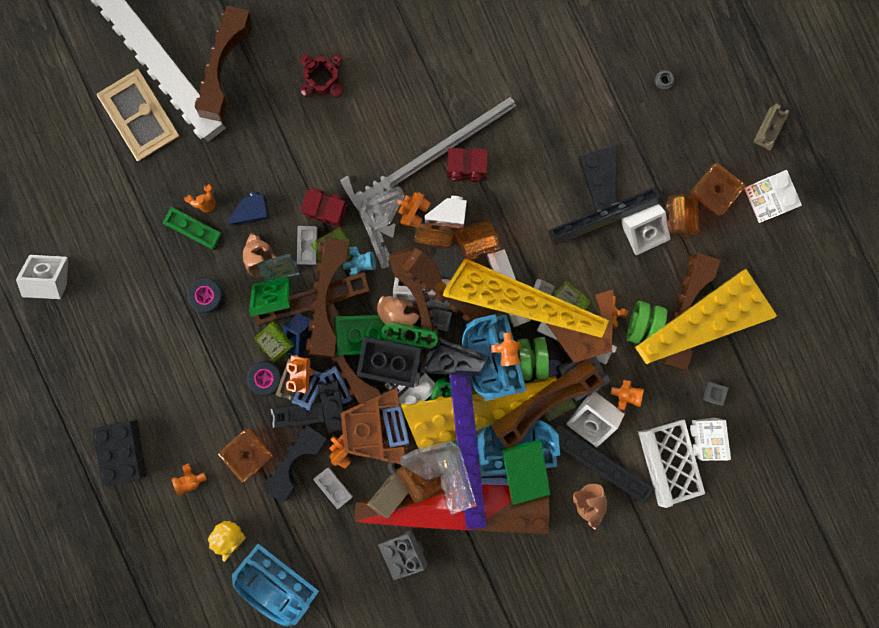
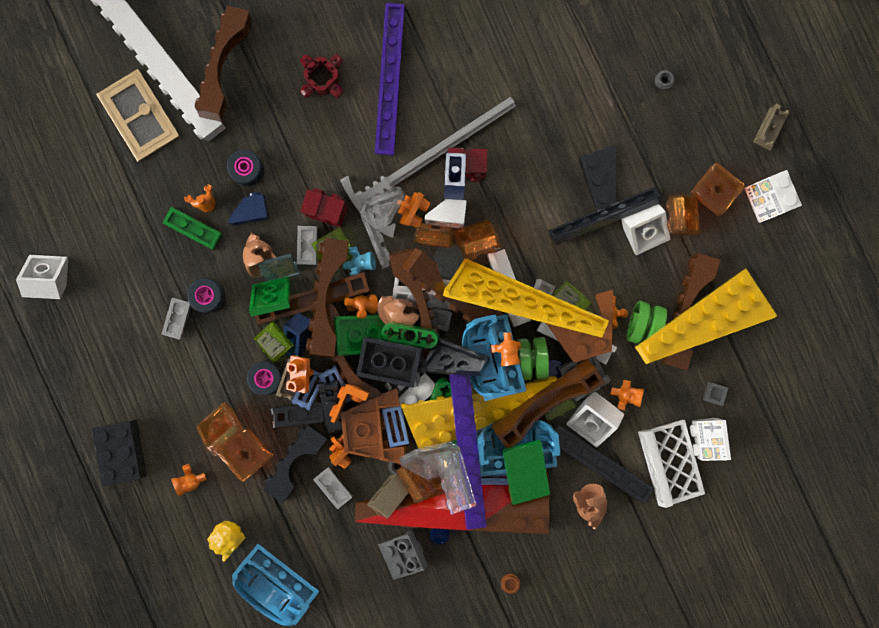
none -> light grey piece [161,298,191,340]
none -> clear orange brick [196,402,244,456]
none -> black wheel [227,150,264,186]
none -> orange bracket [329,384,371,423]
none -> orange piece [344,294,378,318]
none -> dark purple plate [375,3,405,156]
none -> clear blue tile [430,528,449,544]
none -> dark blue slope [444,153,466,200]
none -> dark orange plate [501,573,520,594]

